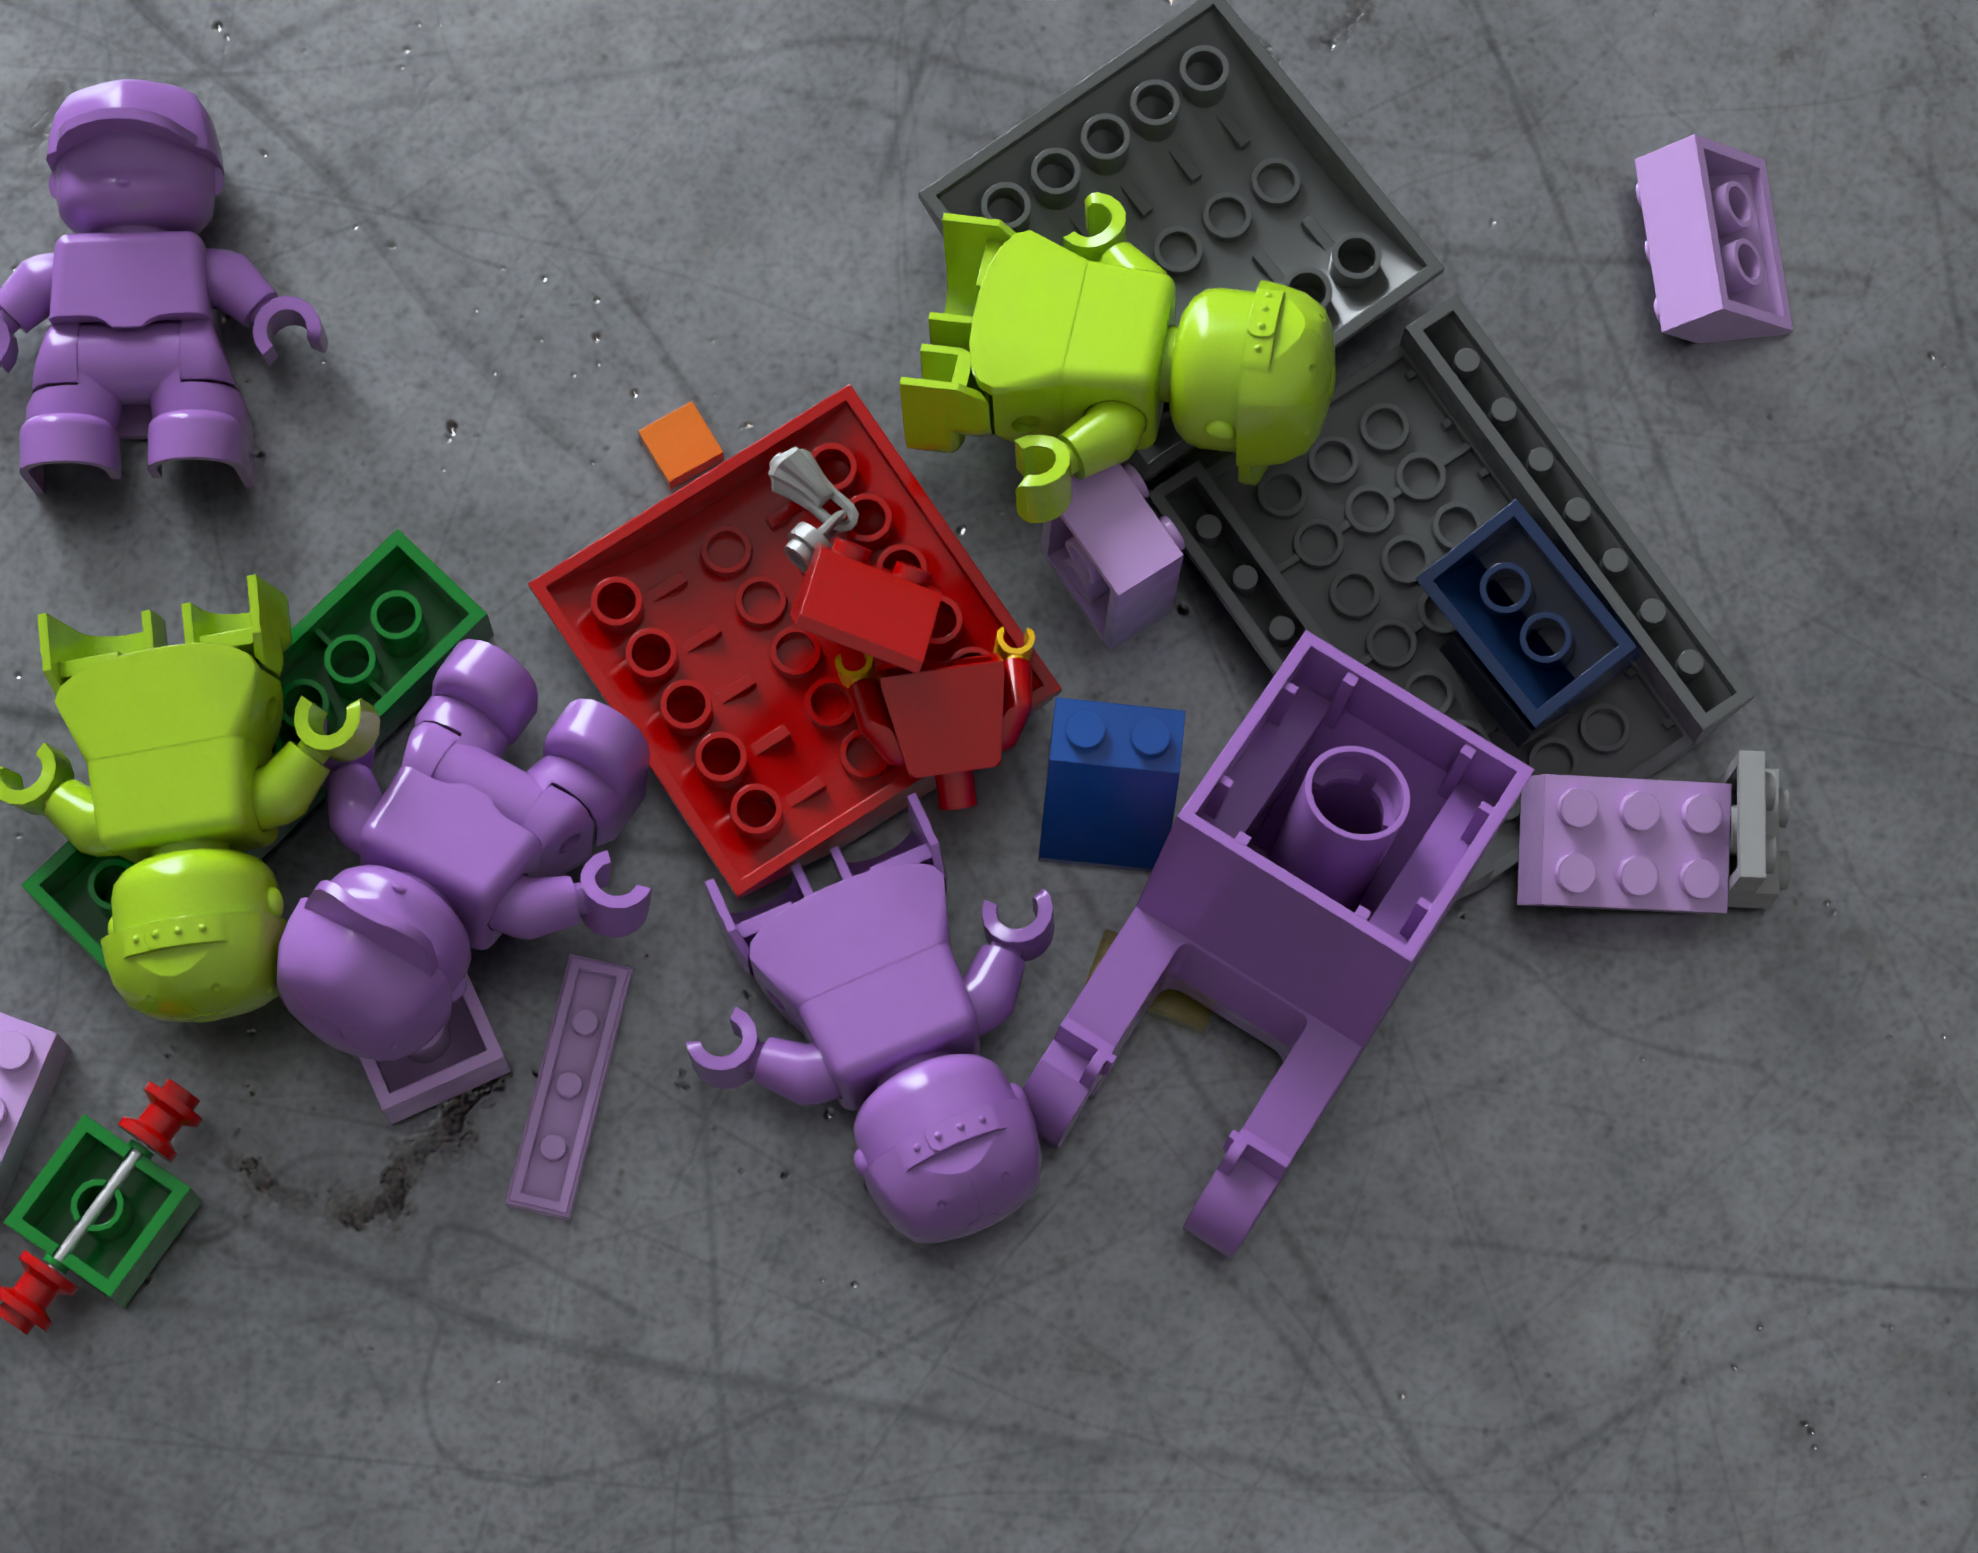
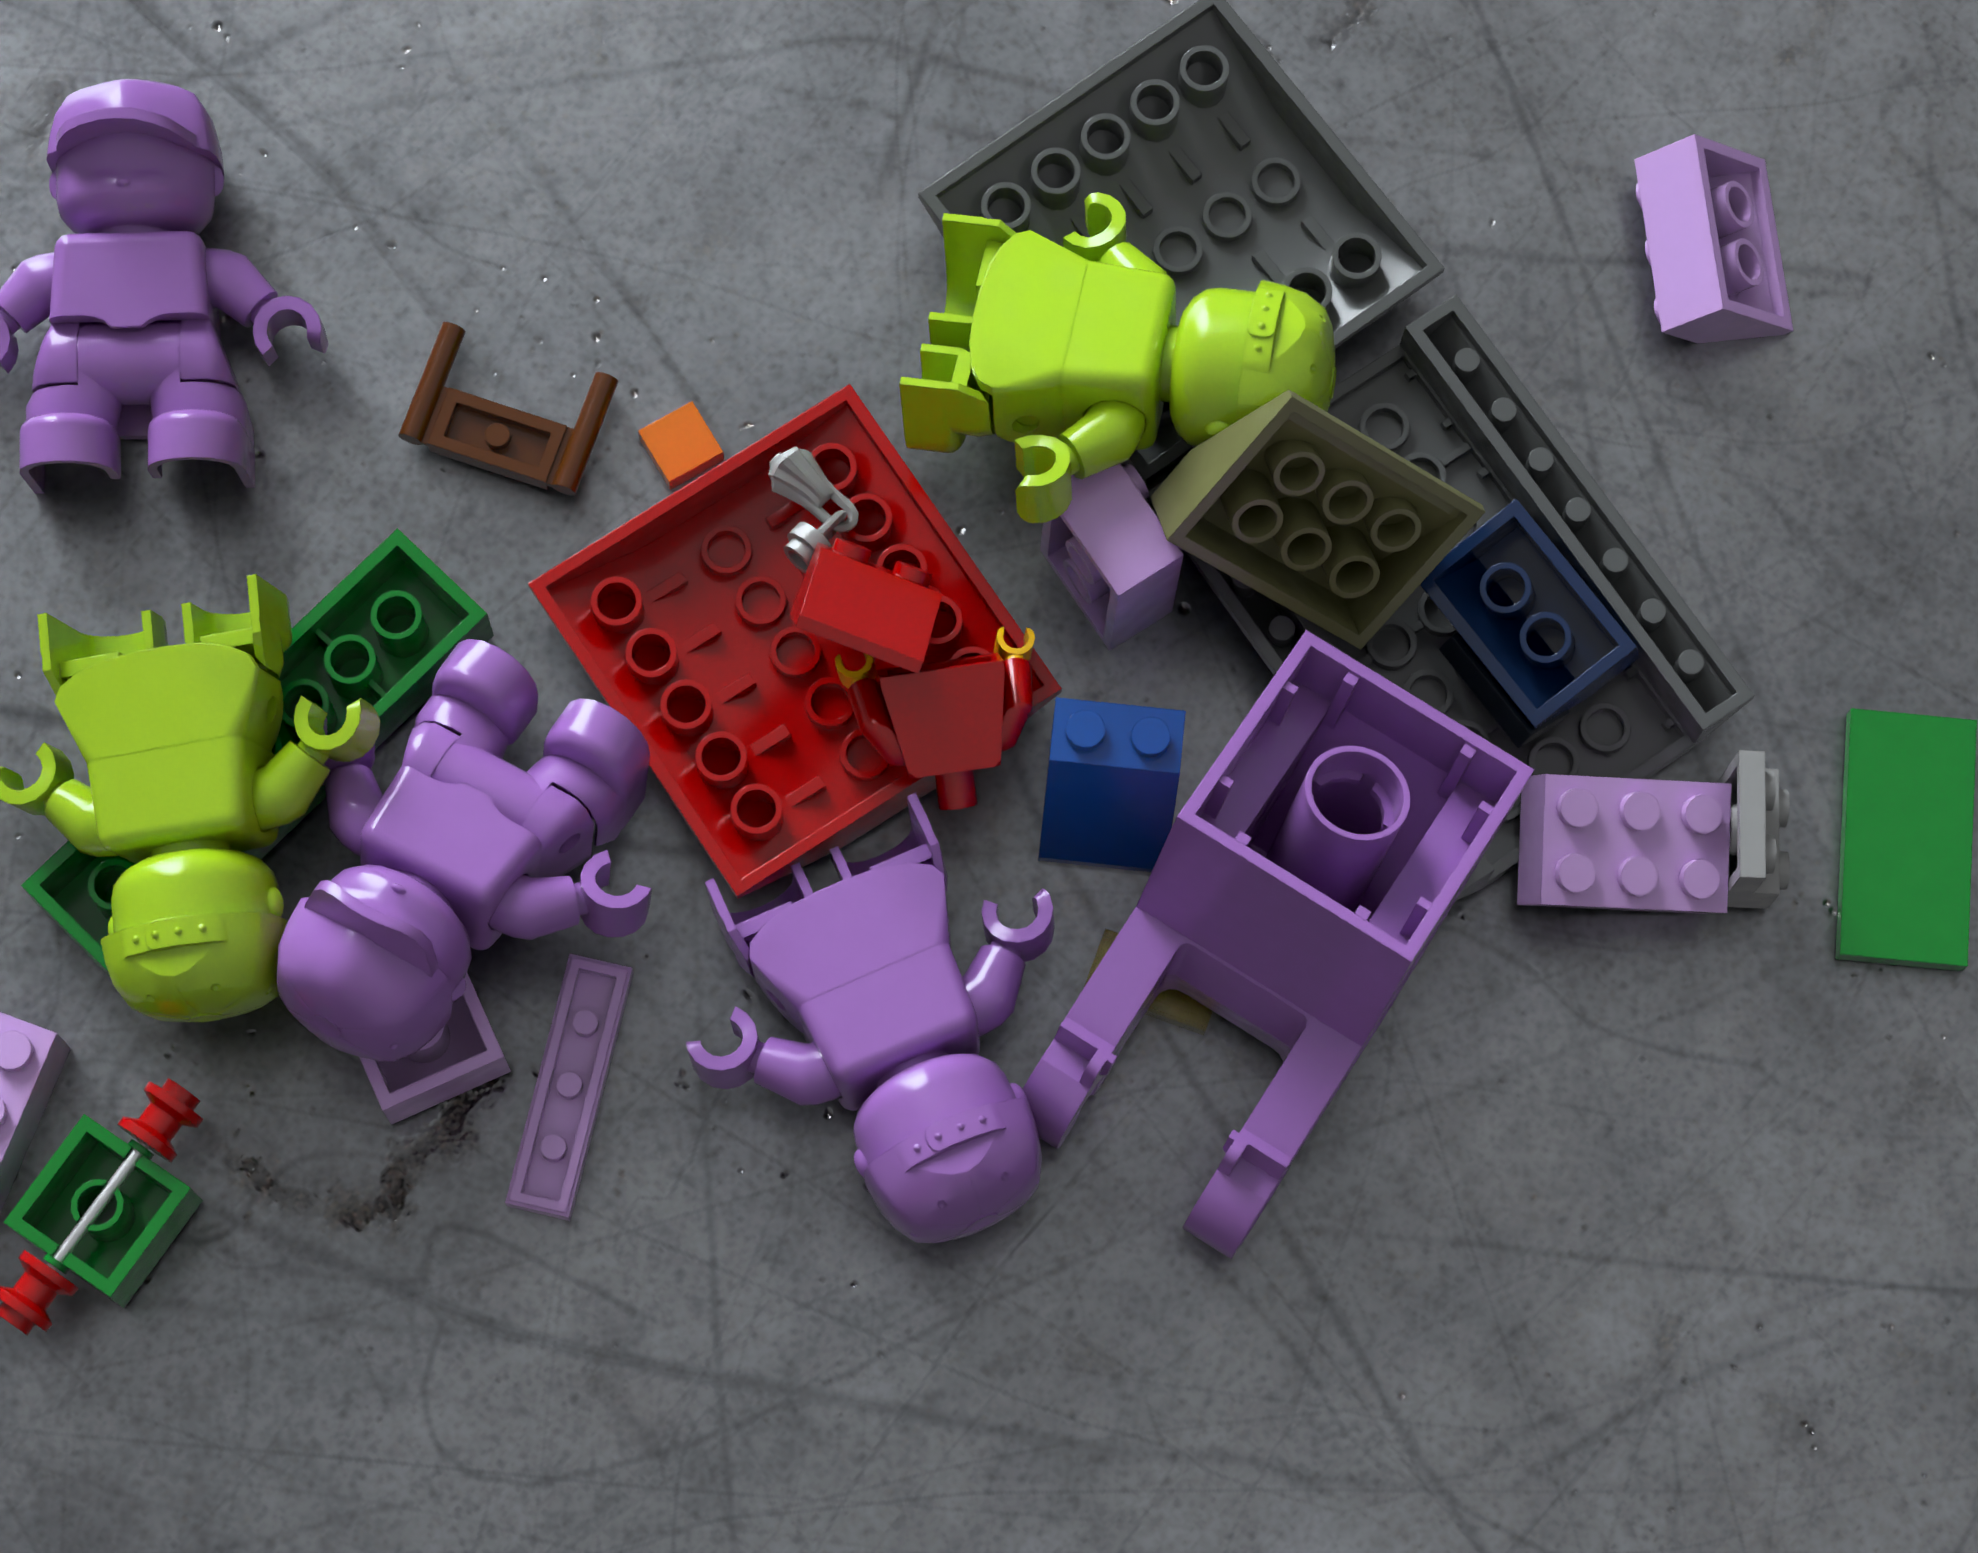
none -> reddish brown plate [398,322,618,496]
none -> olive slope [1151,390,1485,650]
none -> green tile [1835,708,1977,971]

